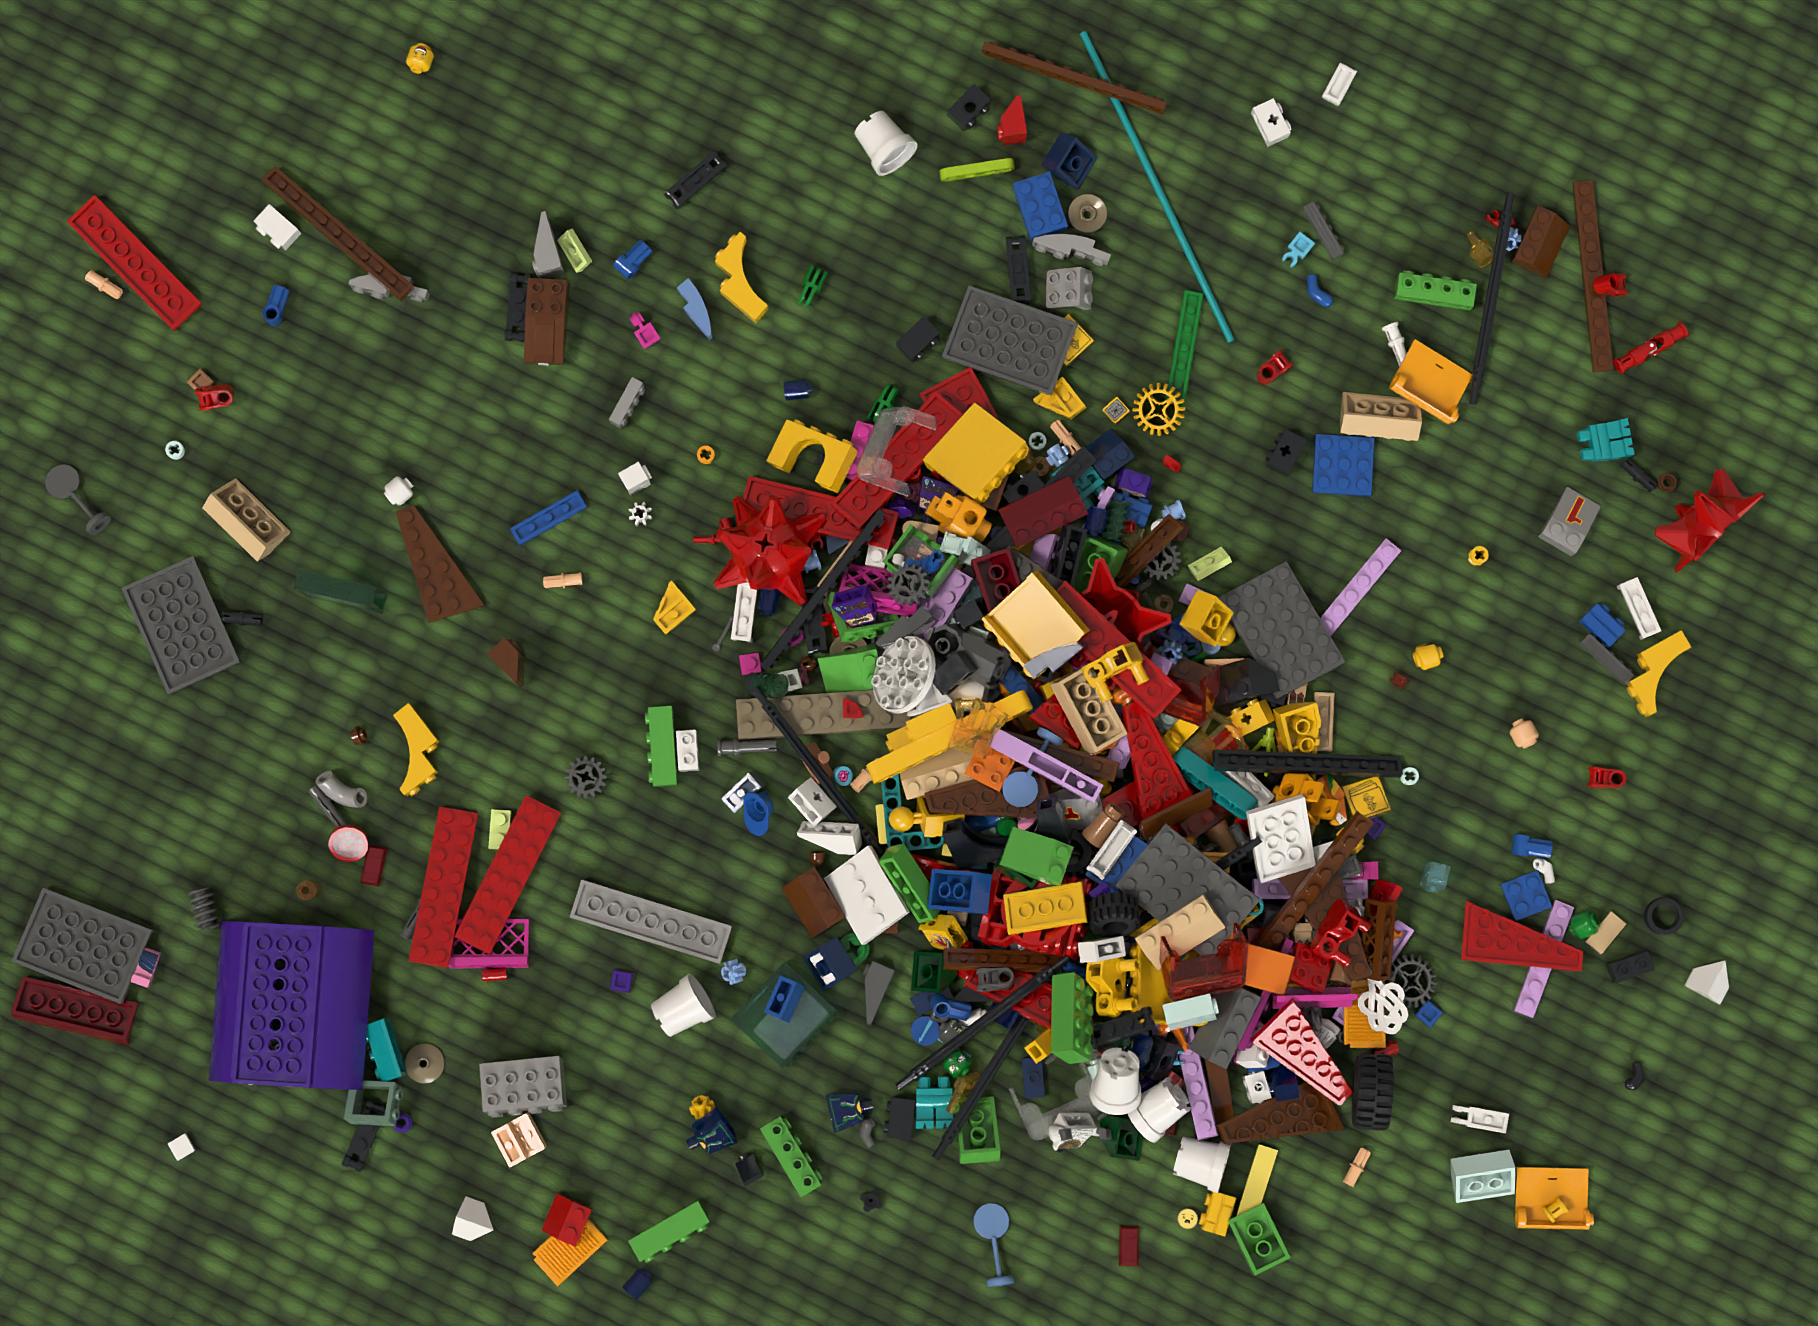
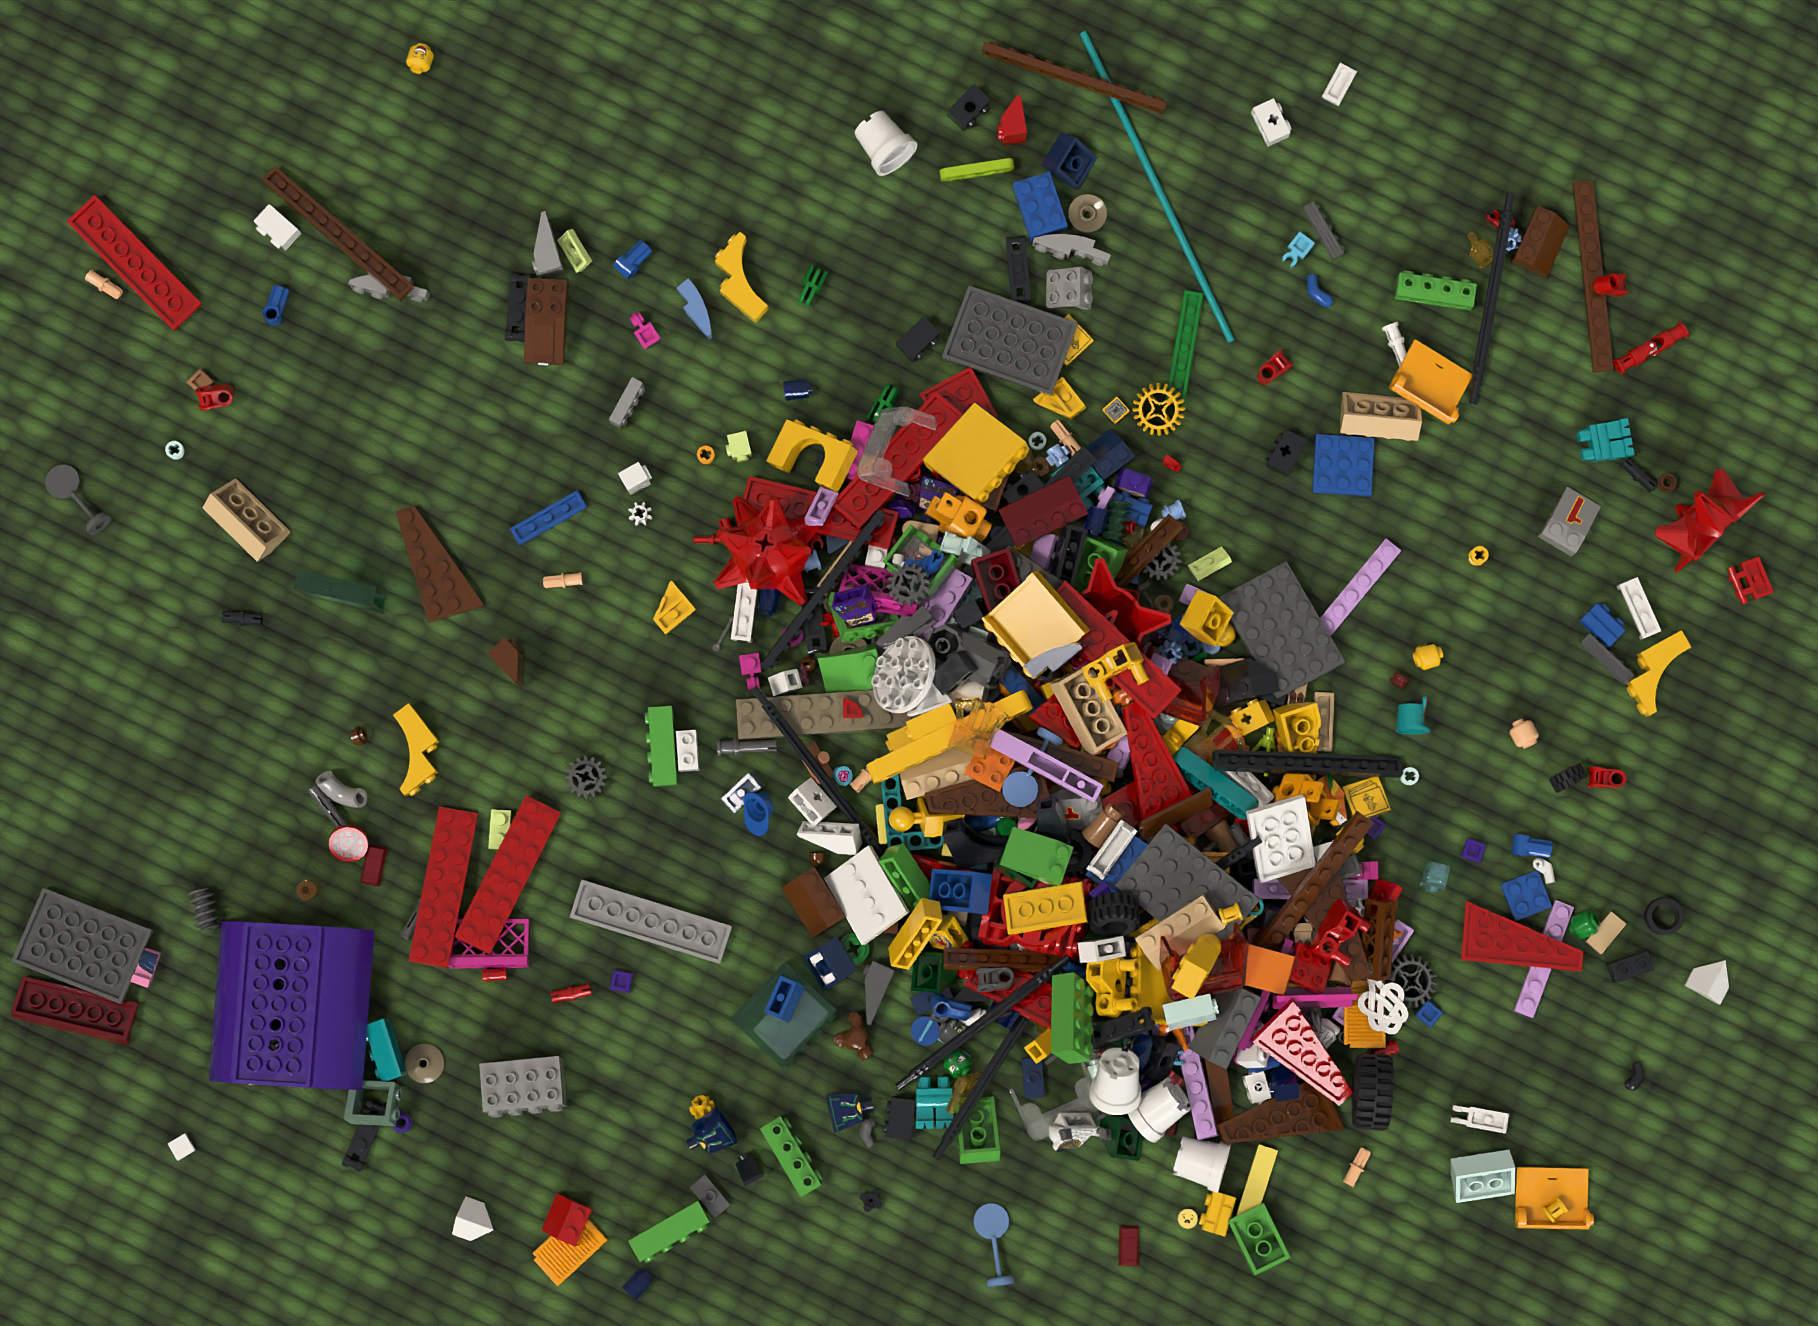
dark grey plate [121,556,241,695] -> none
white head [384,476,414,505] -> none
light nougat slope [491,1112,547,1168] -> none
white piece [651,973,716,1037] -> none
black plate [664,150,729,209] -> none
light blue gear [721,959,746,985] -> none
clear green piece [745,672,789,699] -> none
none -> red pin [550,983,592,1004]
none -> dark grey plate [690,1174,731,1218]
none -> yellowish green brick [725,431,752,462]
none -> lavender slope [805,486,838,526]
none -> reddish brown animal [833,1012,874,1061]
none -> yellow brick [888,898,943,970]
none -> yellow brick [1172,934,1221,1000]
none -> yellow bush [1218,902,1243,926]
none -> teal hat [1396,696,1430,734]
none -> dark purple tile [1460,838,1486,863]
none -> black tyre [1549,763,1588,793]
none -> red plate [1727,556,1774,605]

